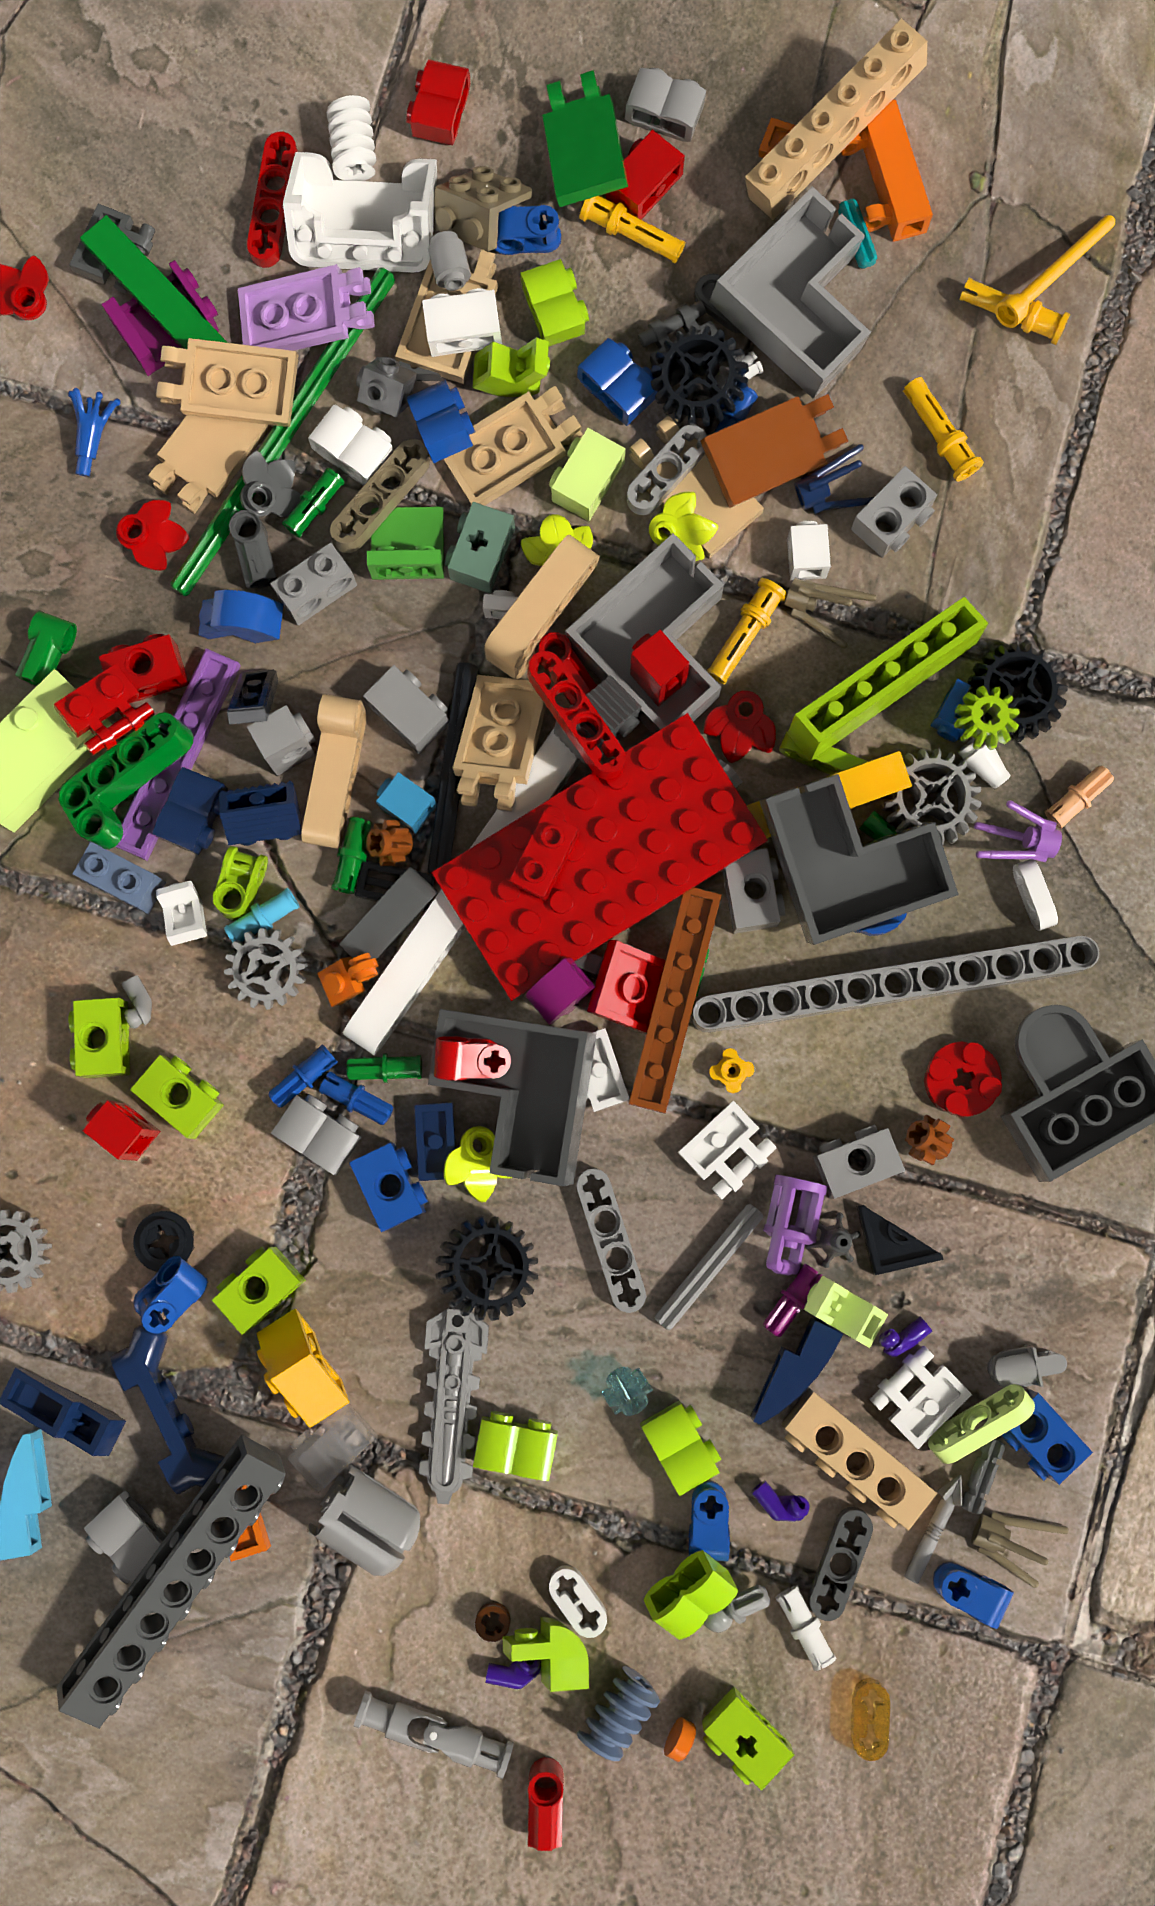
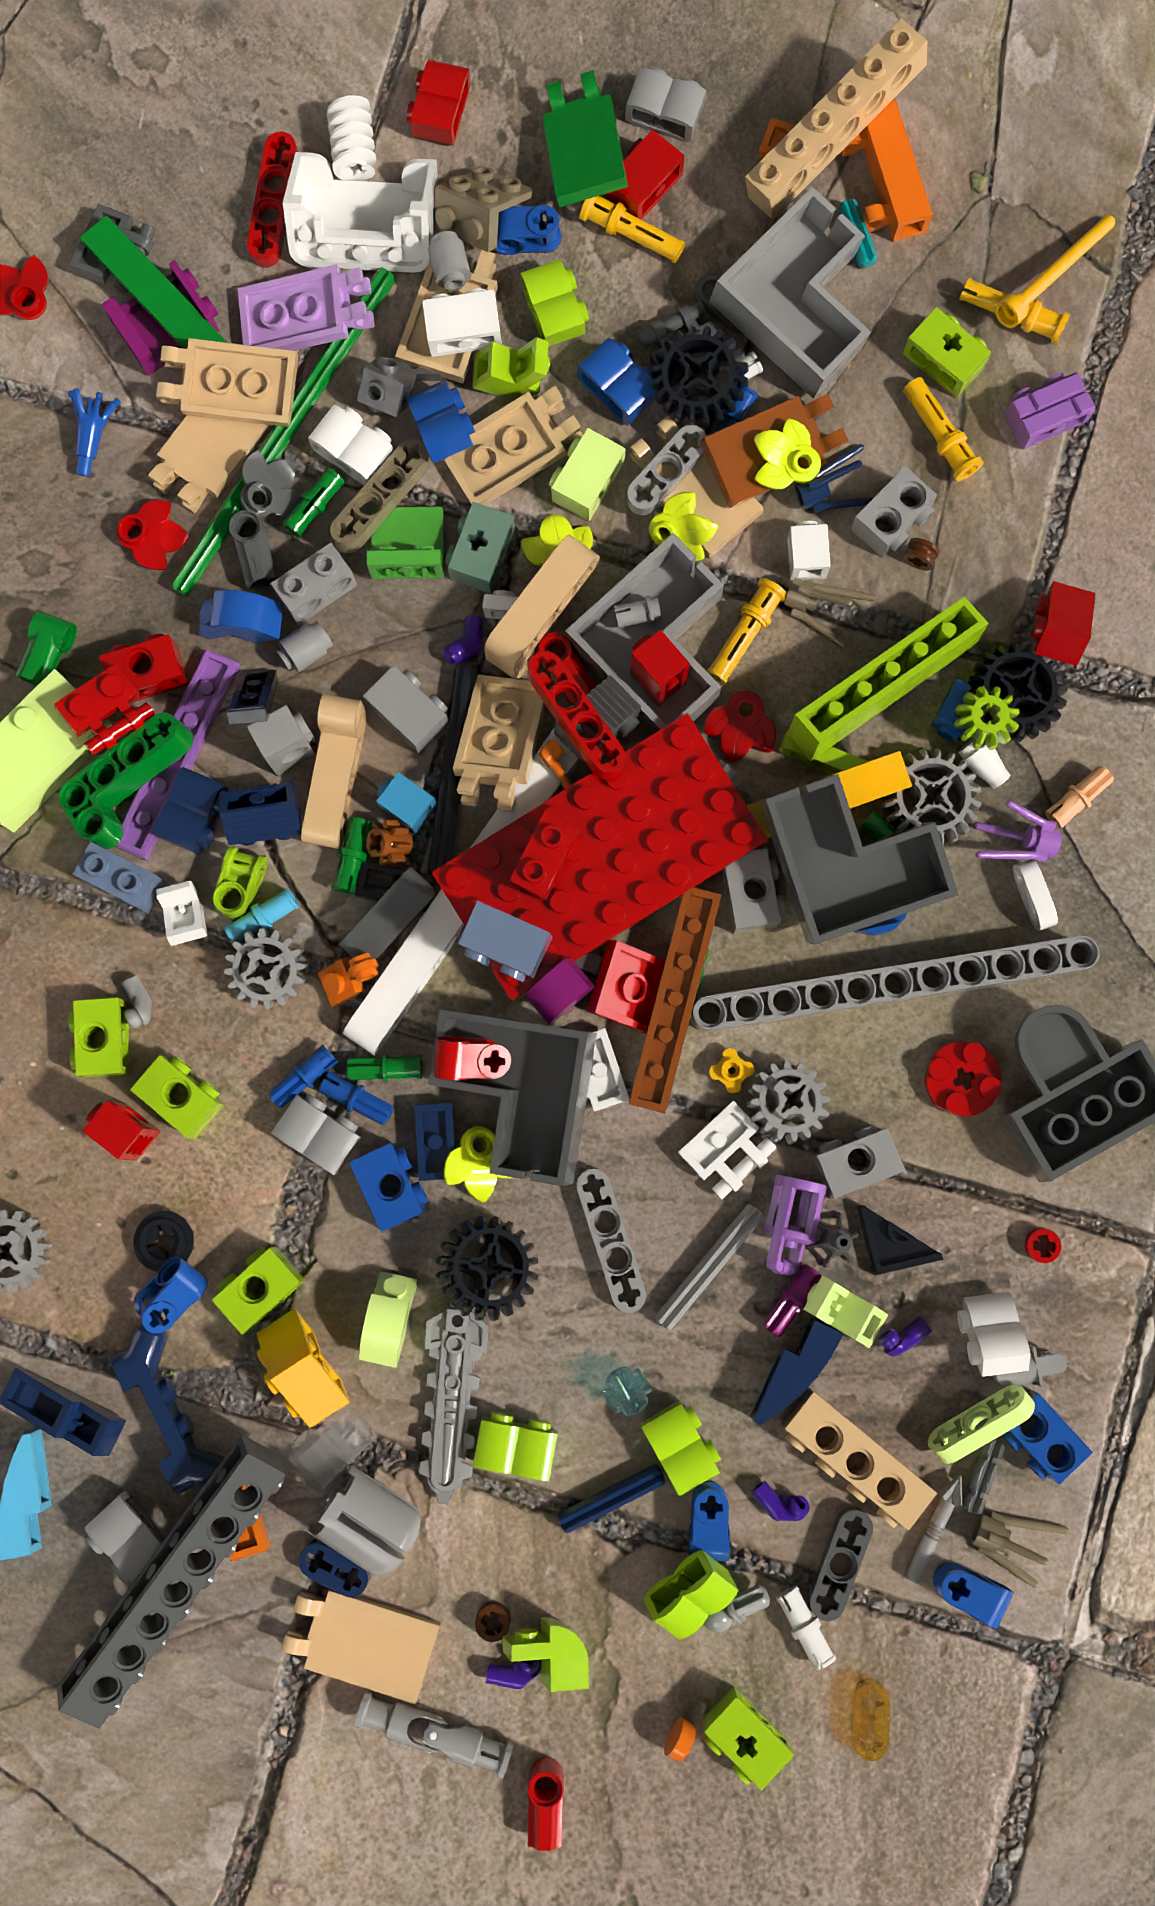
white beam [549,1565,607,1638] -> none
sand blue piece [577,1666,660,1761] -> none
white plate [869,1345,972,1449] -> none
dark orange gear [905,1115,954,1165] -> none
none -> light grey brick [276,621,333,673]
none -> tan tile [281,1589,441,1704]
none -> dark blue beam [299,1540,371,1597]
none -> yellowish green brick [359,1271,417,1368]
none -> dark purple arm [443,616,483,664]
none -> sand blue brick [458,900,553,982]
none -> orange hand [539,739,572,789]
none -> dark blue axle [557,1464,665,1533]
none -> light grey pin [614,595,662,629]
none -> light grey gear [746,1060,830,1144]
none -> neon yellow plate [754,418,821,489]
none -> lime brick [902,307,992,398]
none -> reddish brown bush [902,538,940,571]
none -> white brick [957,1291,1031,1377]
none -> medium lavender brick [1004,372,1095,450]
none -> red bush [1024,1228,1062,1263]
none -> red brick [1031,581,1096,666]

